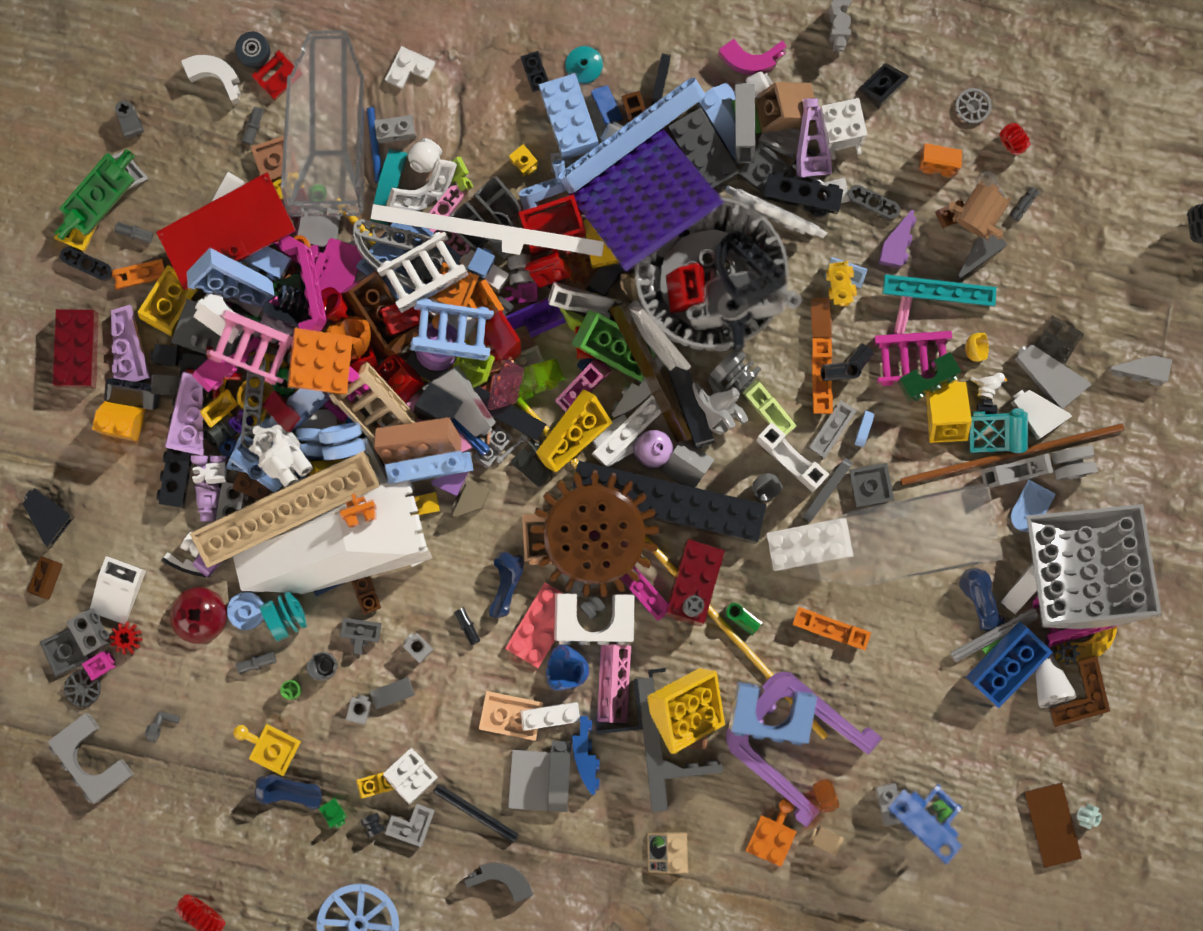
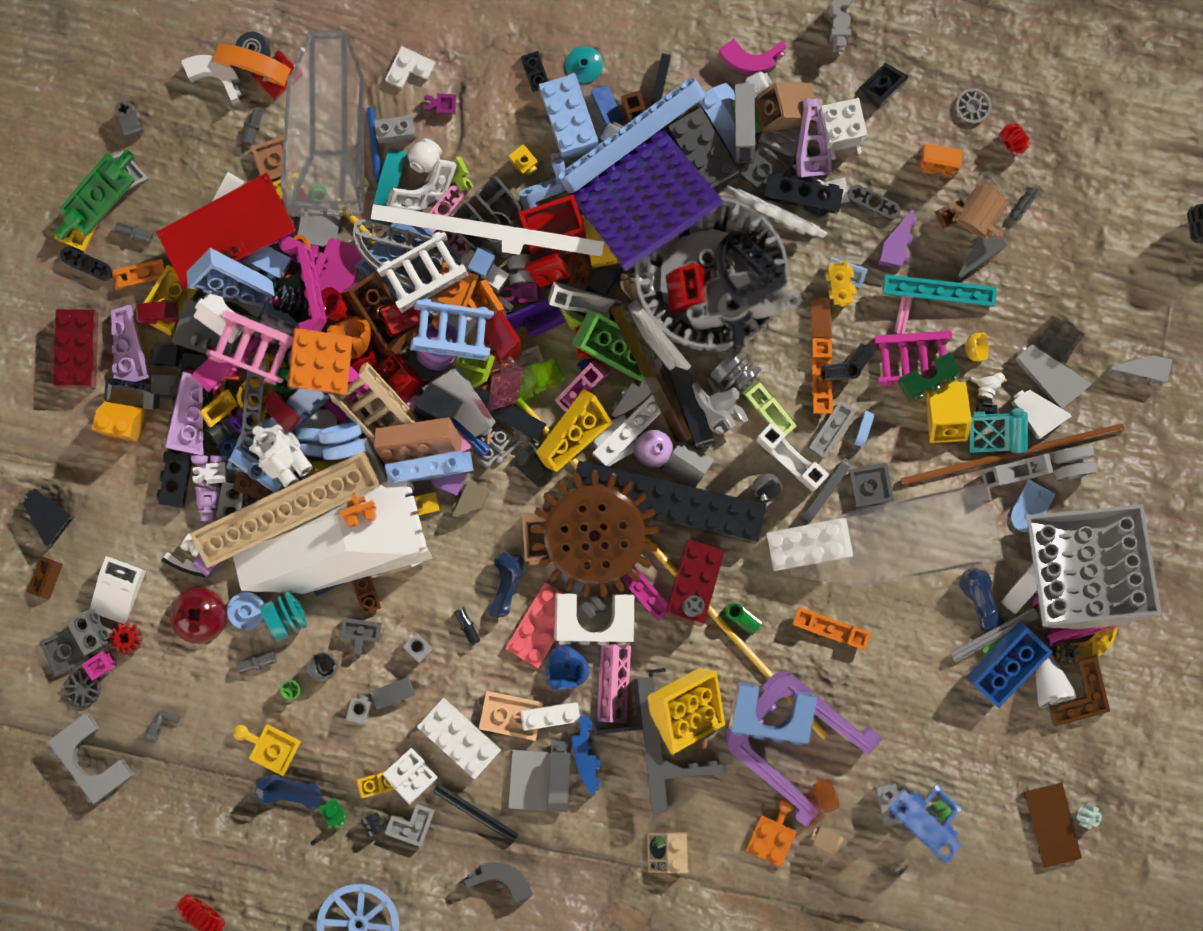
none -> dark red slope [136,301,179,325]
none -> orange slope [212,43,291,86]
none -> white brick [417,698,502,779]
none -> magenta plate [423,93,457,115]

